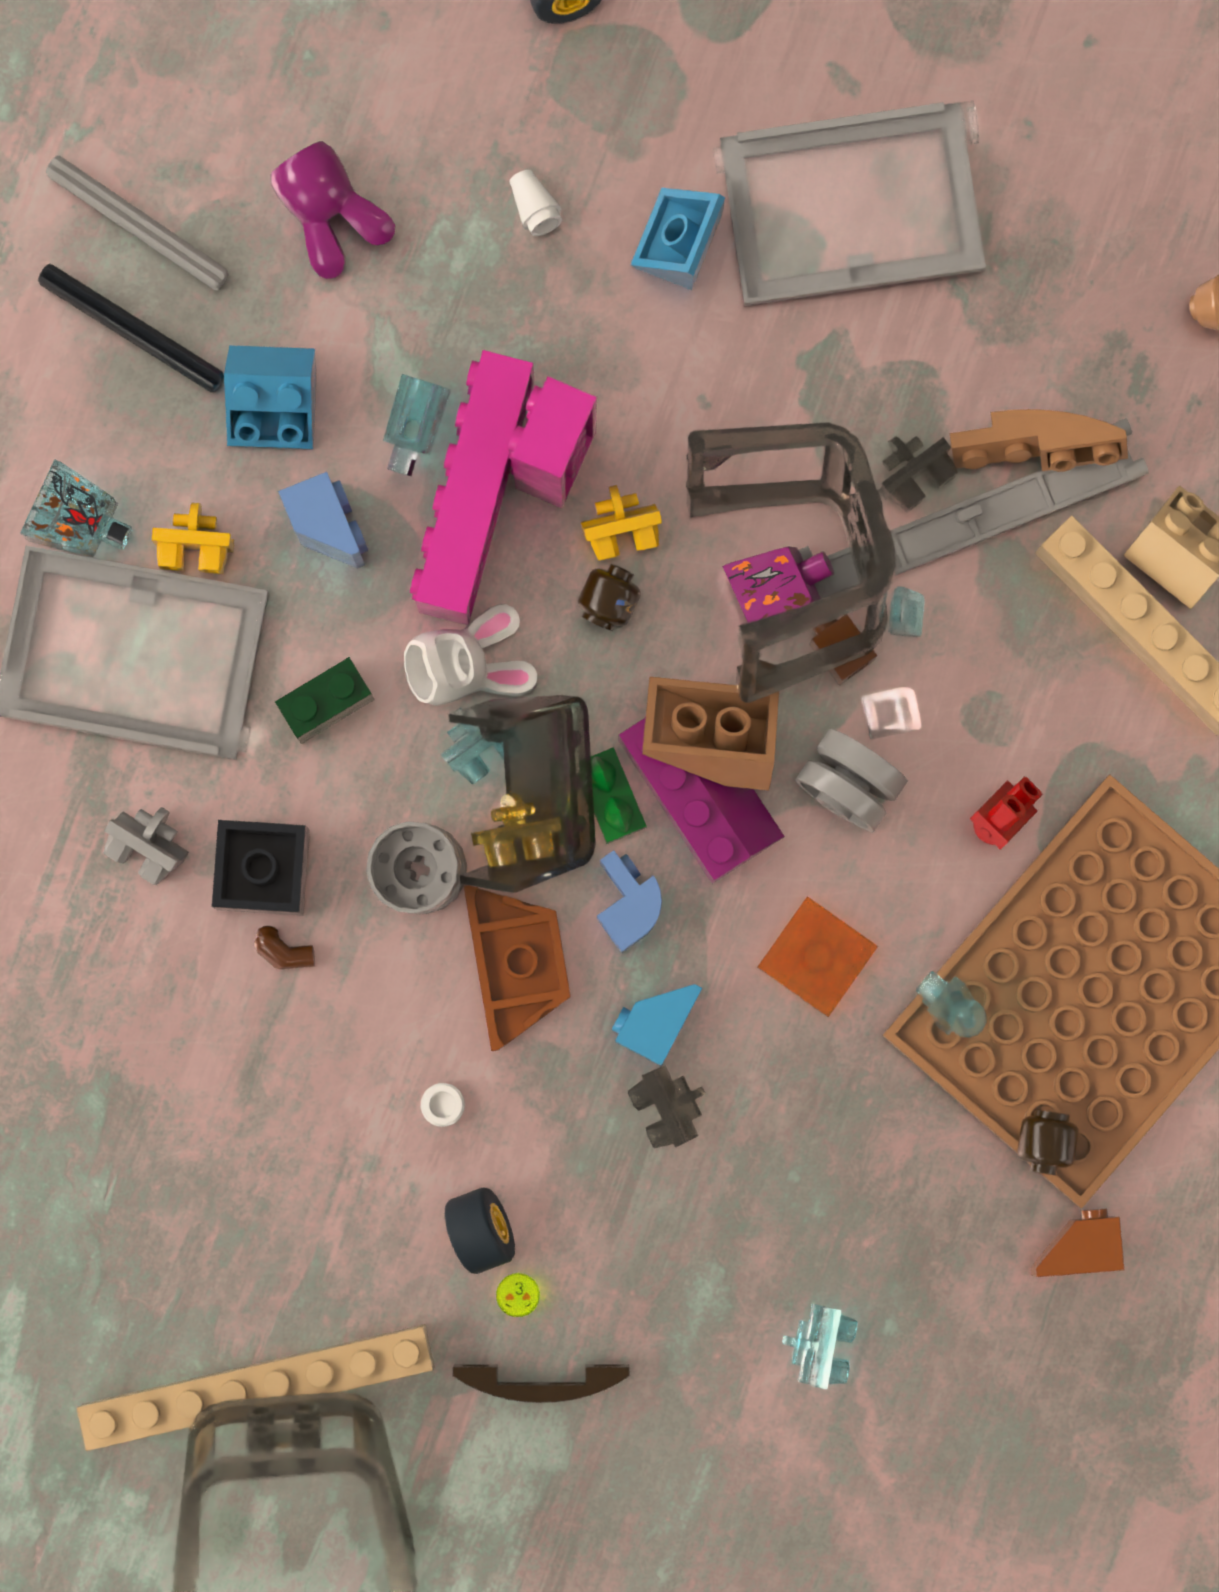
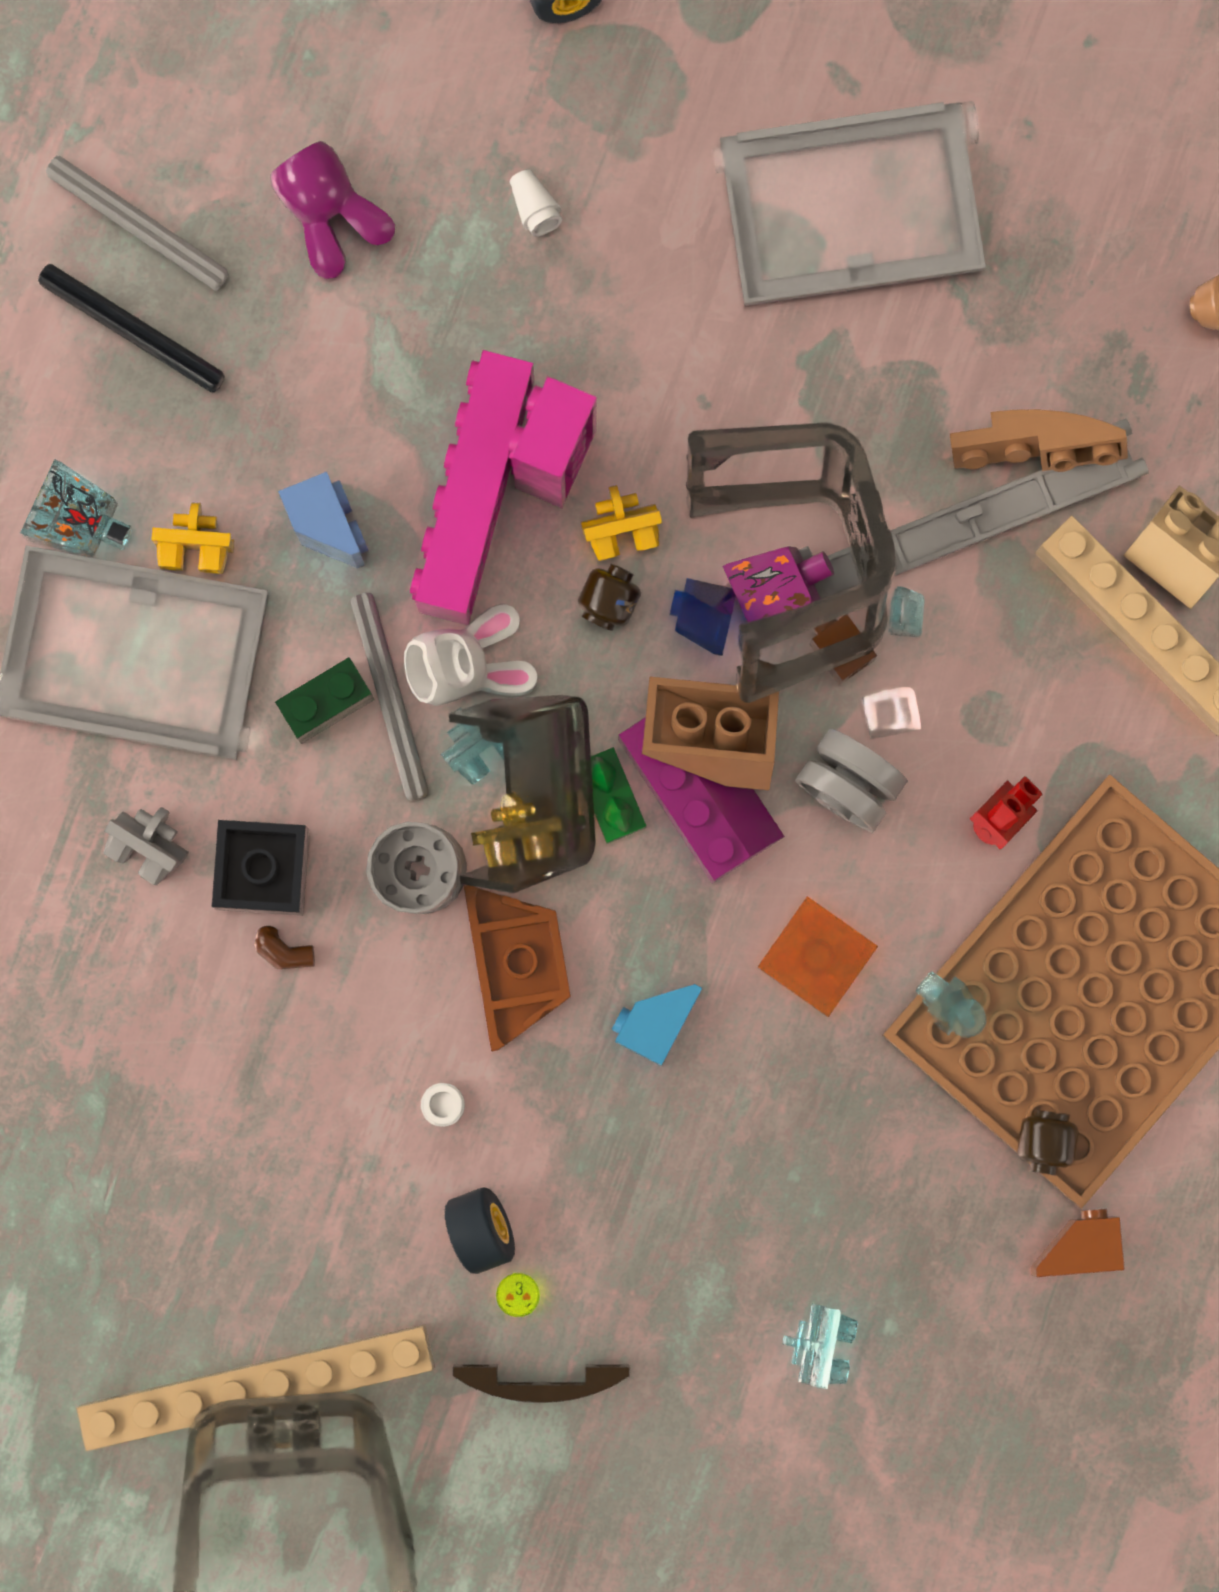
dark azure slope [224,345,316,449] -> none
clear light blue torso [383,374,451,476] -> none
medium blue brick [597,850,662,954] -> none
clear smoke hips [628,1065,706,1148] -> none
dark azure slope [631,188,725,290] -> none
clear smoke hips [878,436,958,513] -> none
none -> light grey axle [351,593,429,801]
none -> clear blue slope [669,578,736,656]

